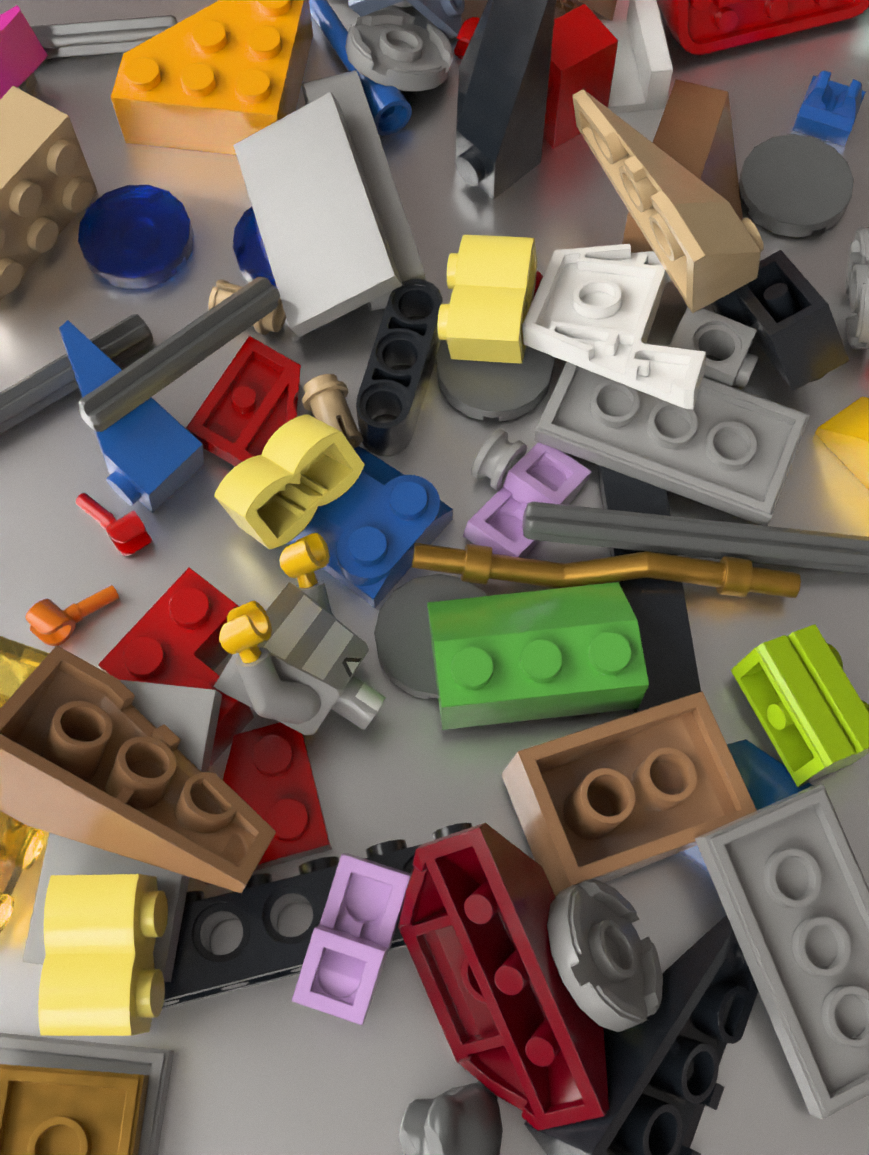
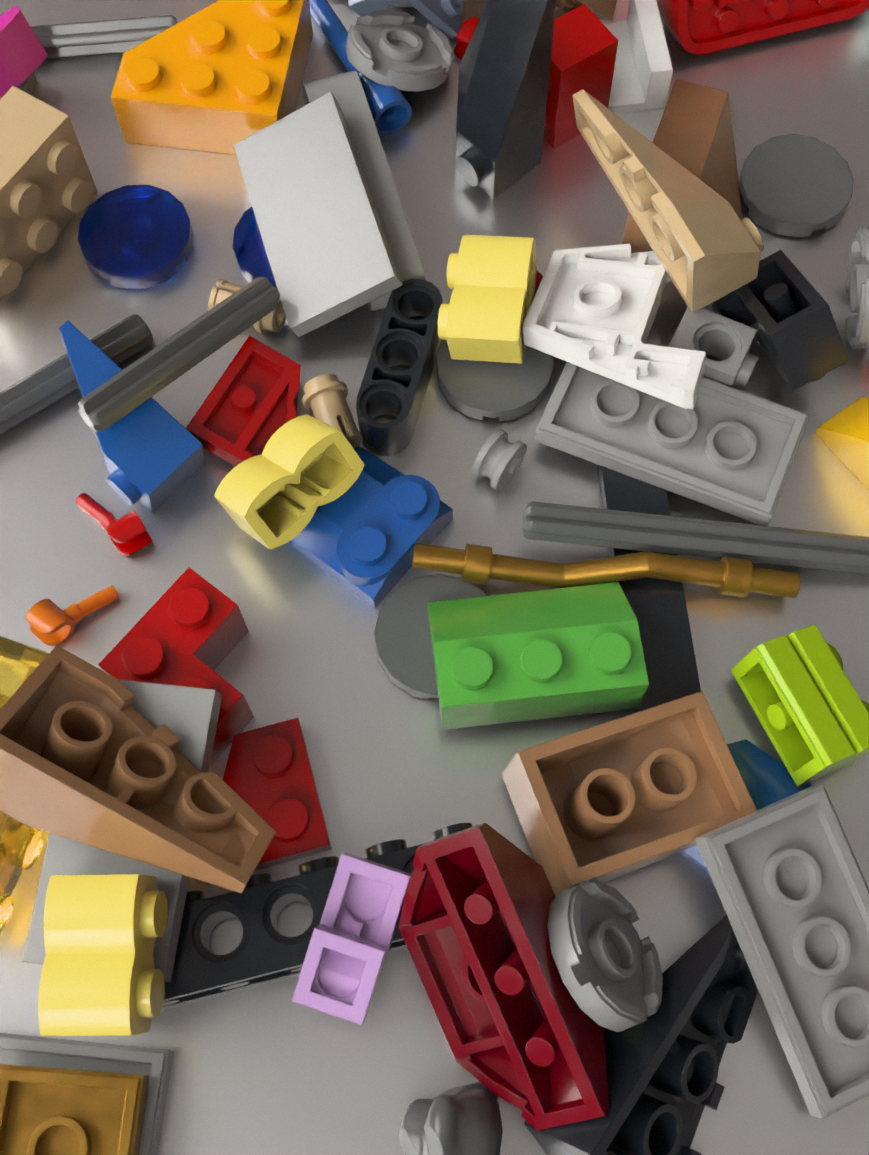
torso [214,533,386,735] -> none
lavender slope [463,442,592,558] -> none
blue tile [793,71,866,147] -> none

